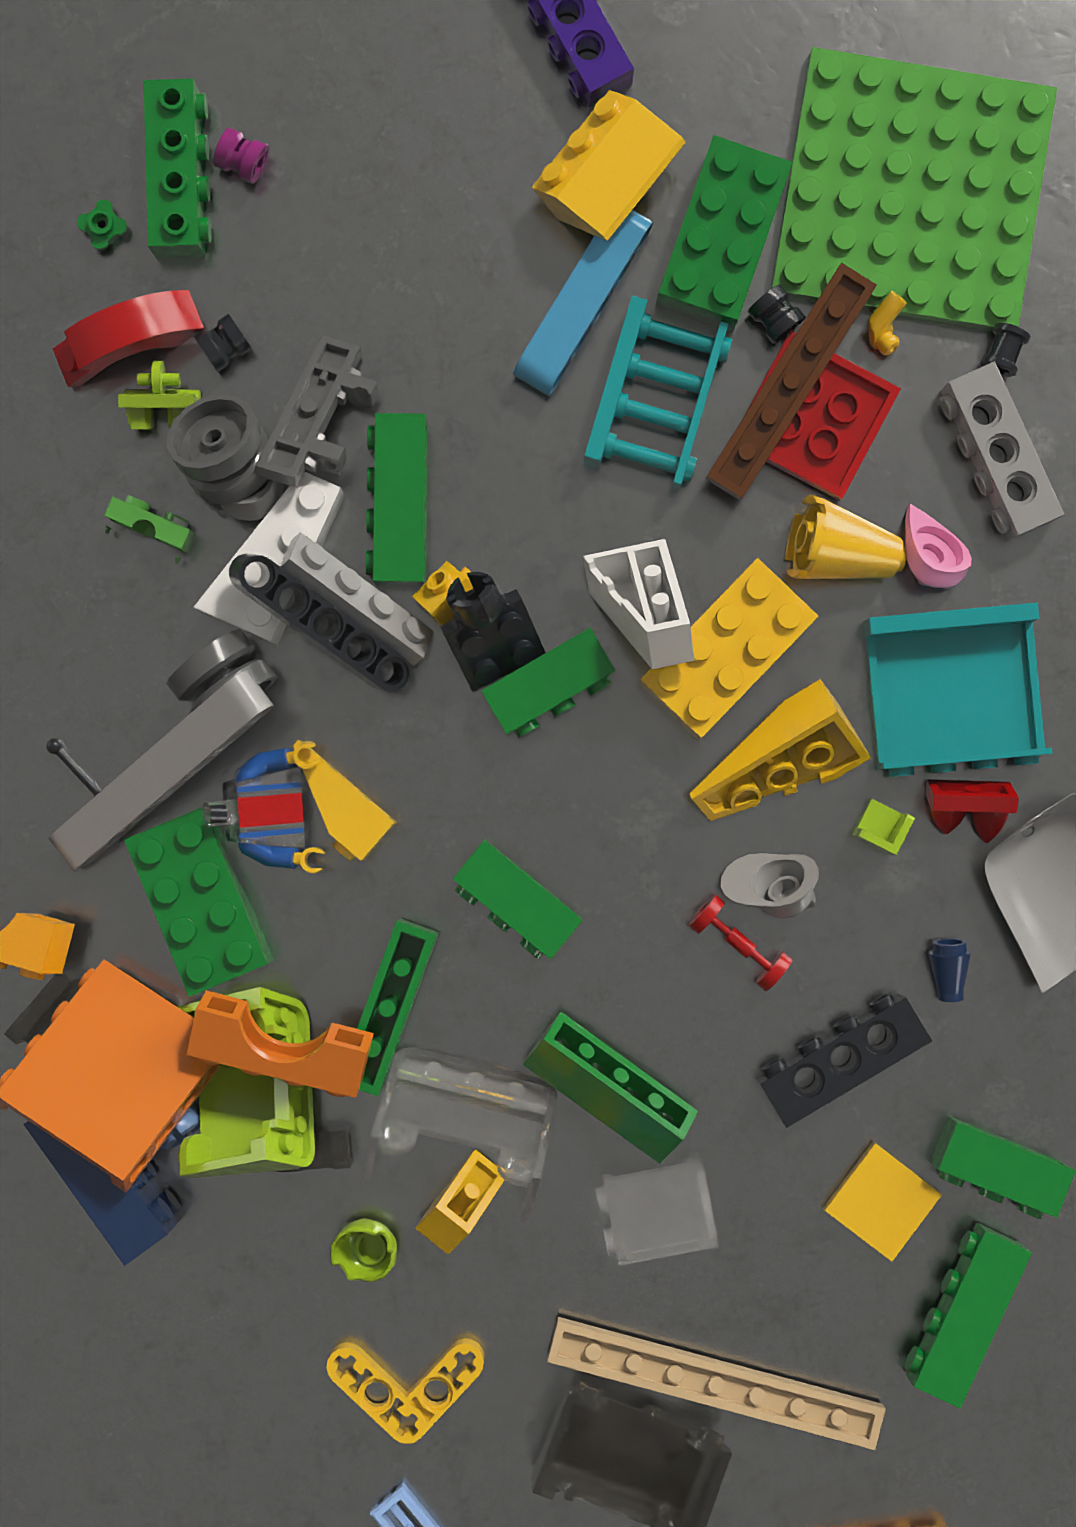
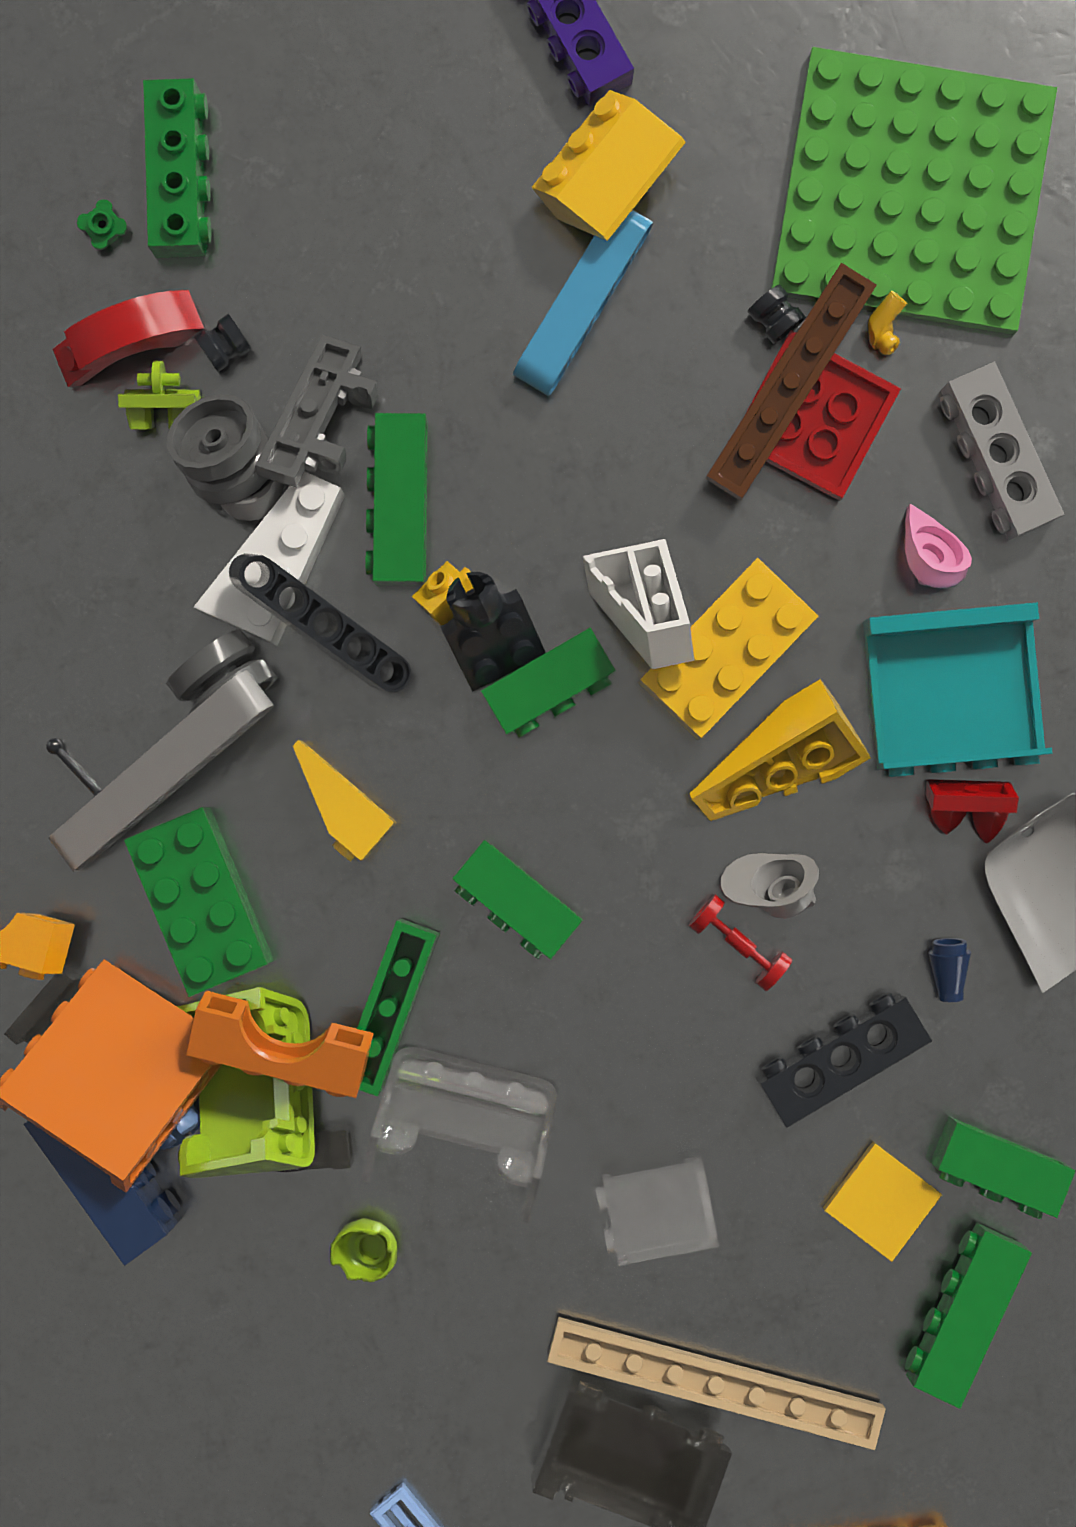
bright green piece [104,495,197,564] -> none
torso [202,741,325,873] -> none
magenta wheel [213,127,269,184] -> none
light grey plate [280,532,433,666] -> none
yellow beam [326,1338,484,1444] -> none
yellow slope [415,1149,508,1254] -> none
green brick [522,1012,698,1164] -> none
teal fence [583,295,732,491] -> none
green brick [655,135,793,332] -> none
yellow cone [785,495,907,579] -> none
lime panel [851,798,915,855] -> none
black bush [980,323,1031,377] -> none

